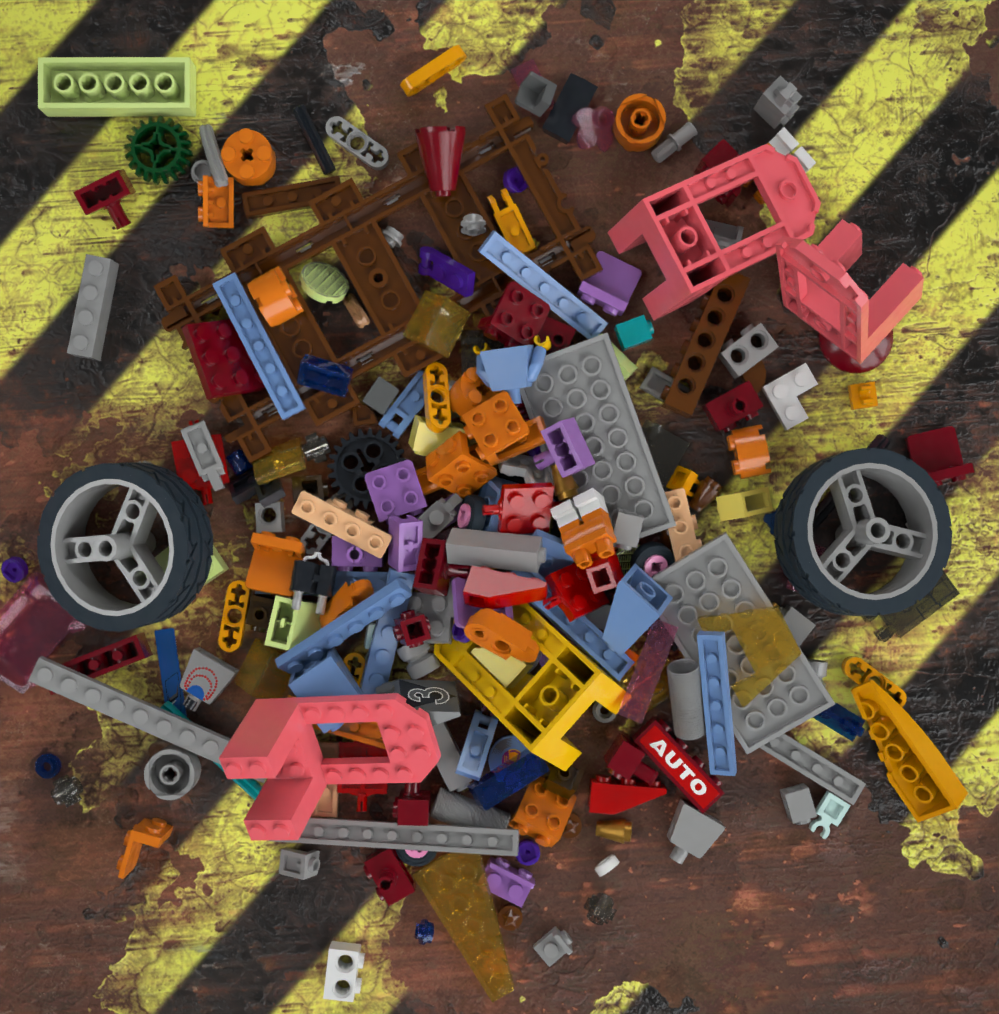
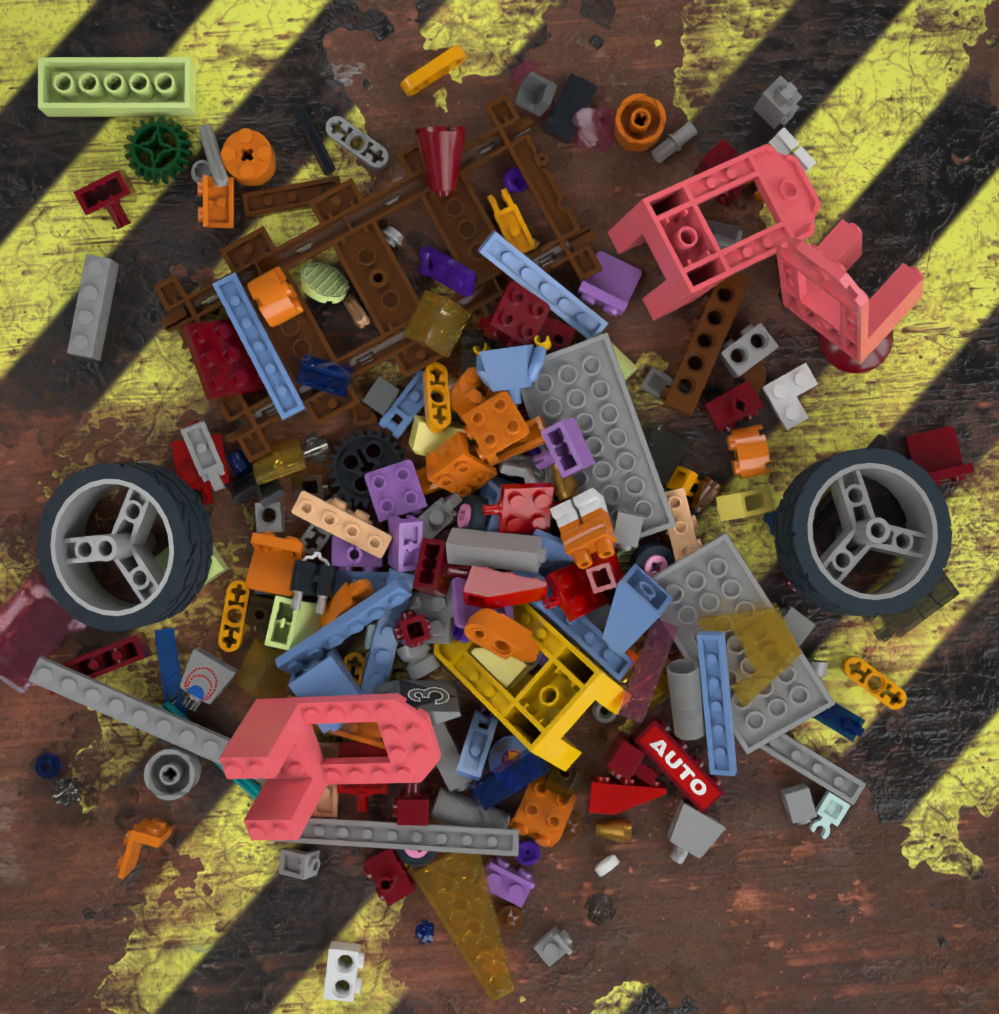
dark purple tile [1,556,28,583] -> none
light grey plate [460,214,486,236] -> none
teal brick [614,315,654,351] -> none
light orange tile [848,381,878,410] -> none
light orange wedge [851,679,968,822] -> none

